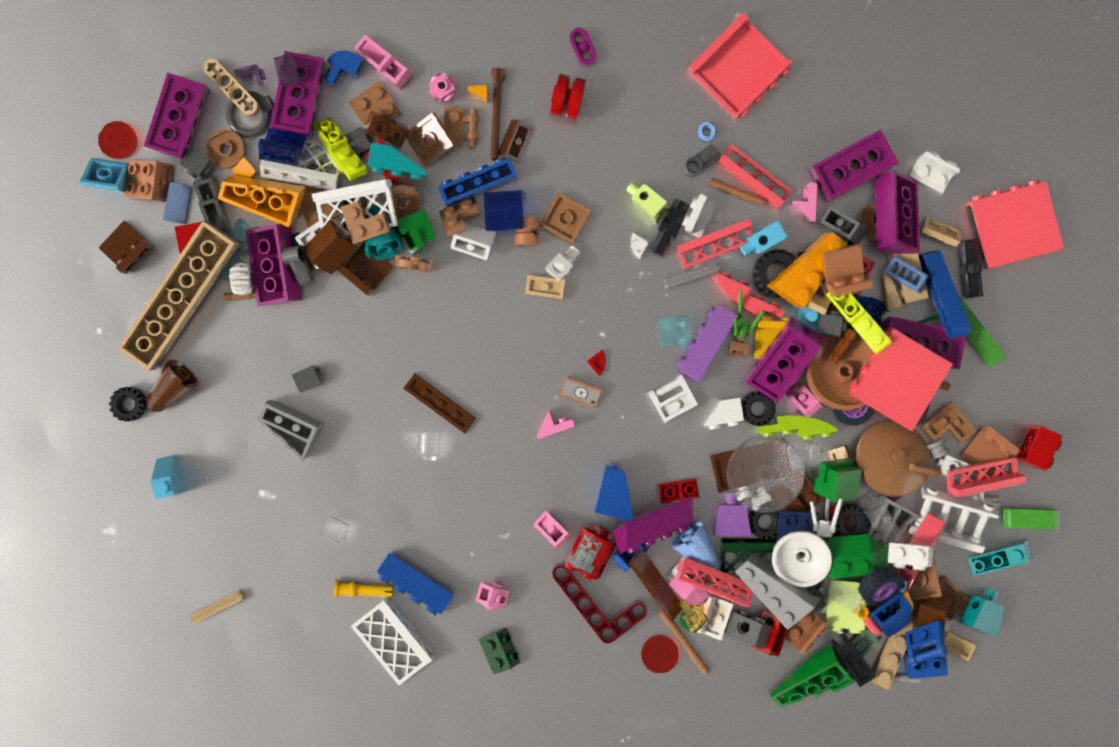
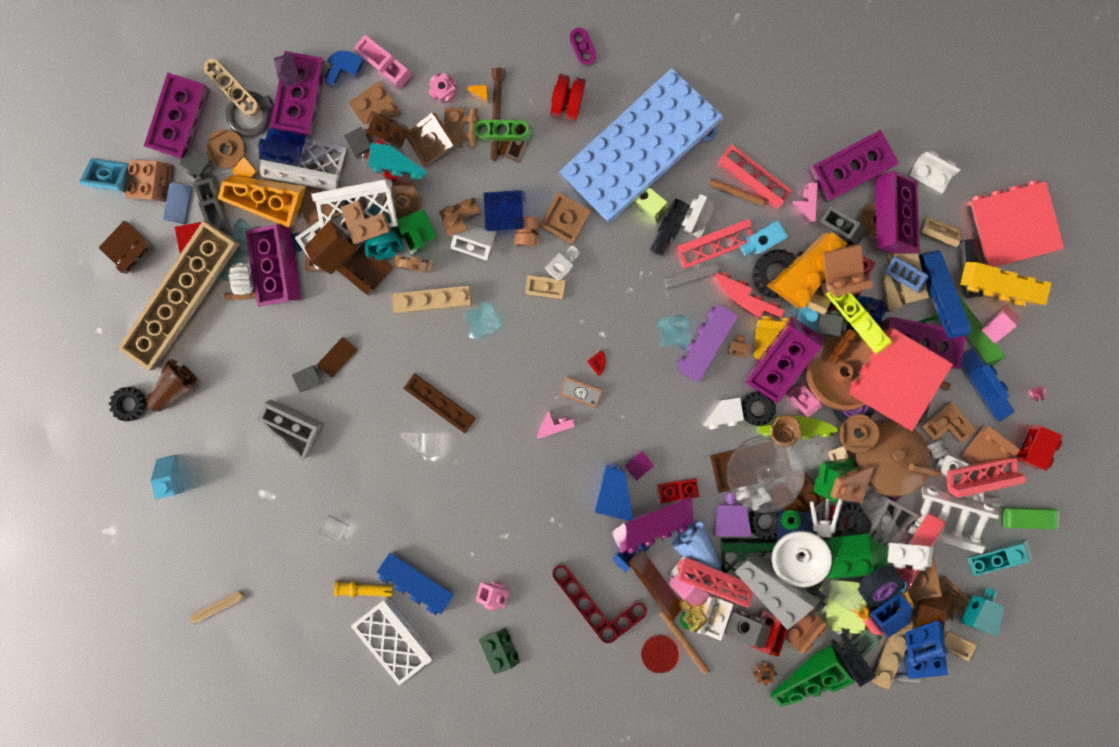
clear red tile [98,121,138,160] -> none
clear purple bracket [234,64,266,86] -> none
dark grey piece [281,245,314,285] -> none
neon yellow slope [313,117,368,181] -> none
blue brick [438,157,517,207] -> none
bright pink slope [533,511,570,548] -> none
red cylinder [565,525,617,581] -> none
white tile [631,233,650,259] -> none
white plate [648,375,698,423] -> none
dark grey piece [683,144,721,177] -> none
coral panel [688,12,792,118] -> none
bright green plant [733,290,765,338] -> none
none -> reddish brown slope [317,337,358,378]
none -> tan brick [392,286,472,314]
none -> clear light blue plate [464,302,500,339]
none -> bright green beam [474,120,532,141]
none -> light blue plate [559,68,723,224]
none -> magenta panel [625,451,654,481]
none -> dark orange gear [753,661,778,686]
none -> medium nougat hair [770,415,801,447]
none -> green plate [781,510,801,530]
none -> nougat wing [830,465,874,503]
none -> medium nougat plate [839,414,879,454]
none -> yellow wedge [960,262,1052,307]
none -> blue bracket [961,349,1014,422]
none -> bright pink slope [981,304,1020,344]
none -> clear pink hinge [1030,386,1047,402]

